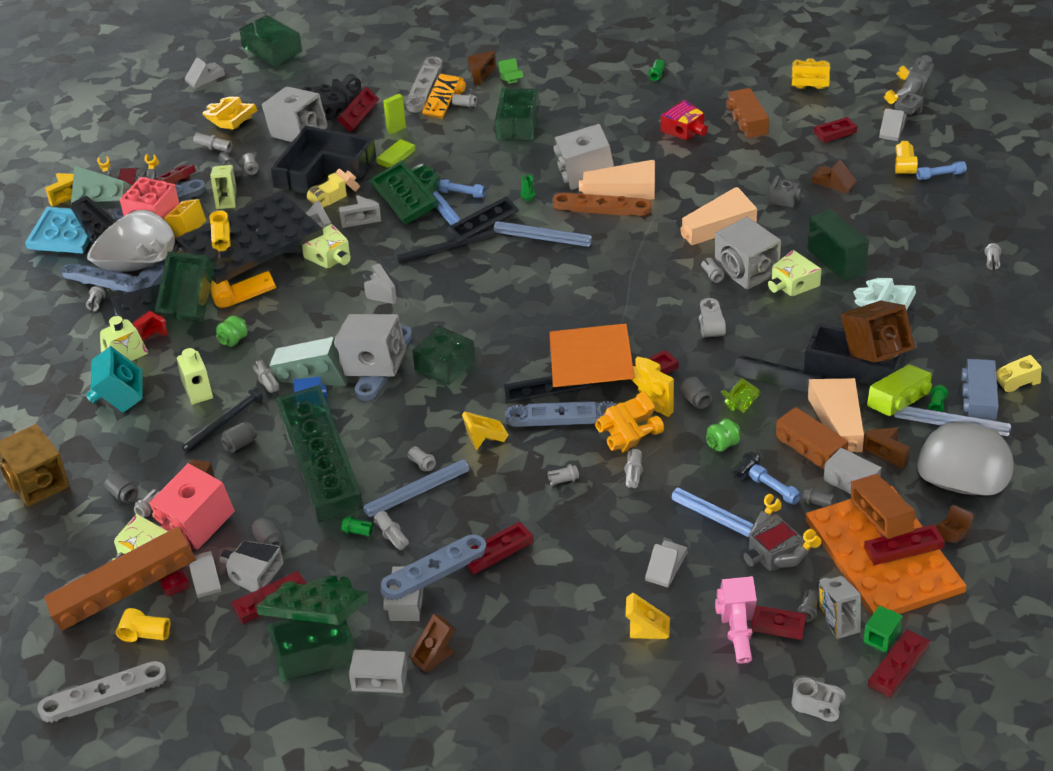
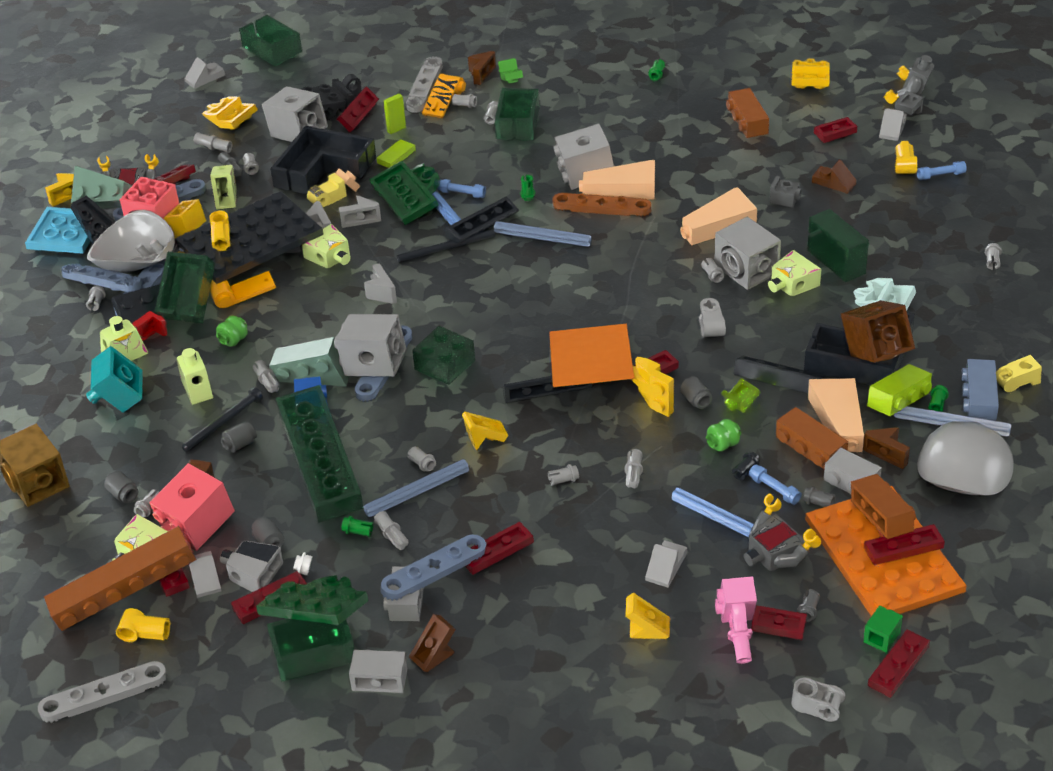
sand blue piece [505,401,616,427] -> none
light orange hips [595,391,664,453] -> none
red torso [661,100,708,140] -> none
light grey torso [817,576,861,639] -> none
reddish brown bracket [936,505,975,543] -> none
none -> white plate [294,552,312,575]
none -> light grey pin [483,101,502,124]

